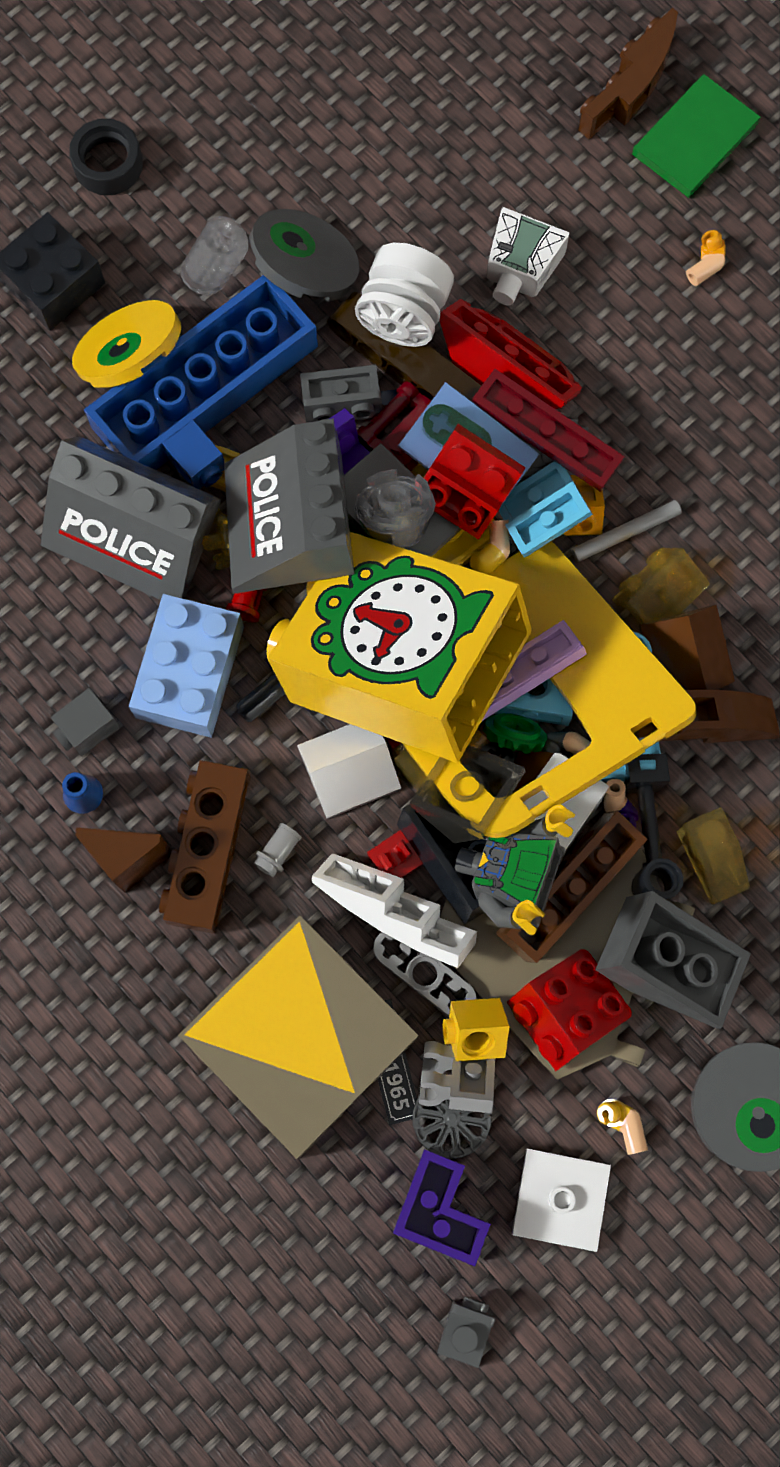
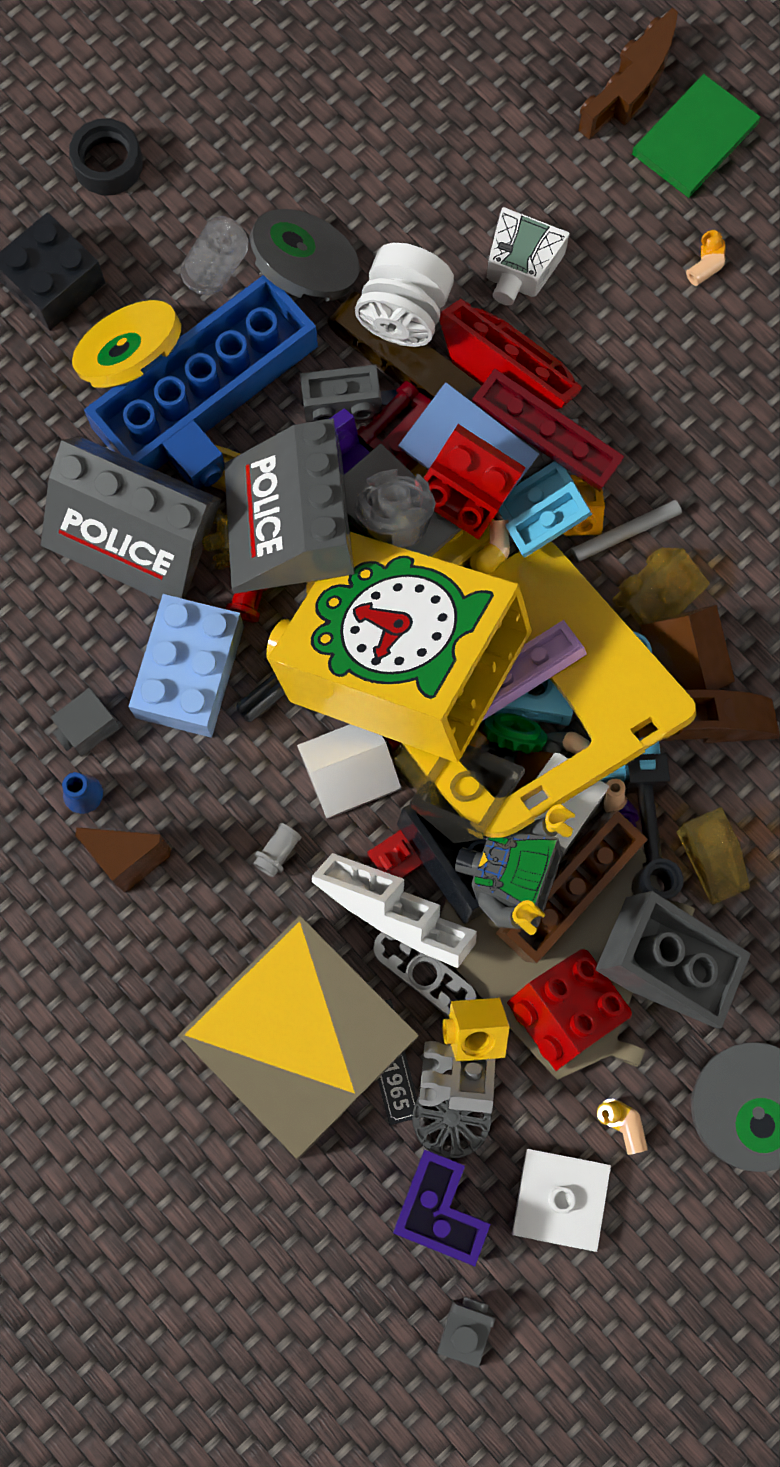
reddish brown brick [159,760,251,934] -> none
clear green beam [422,404,492,448] -> none

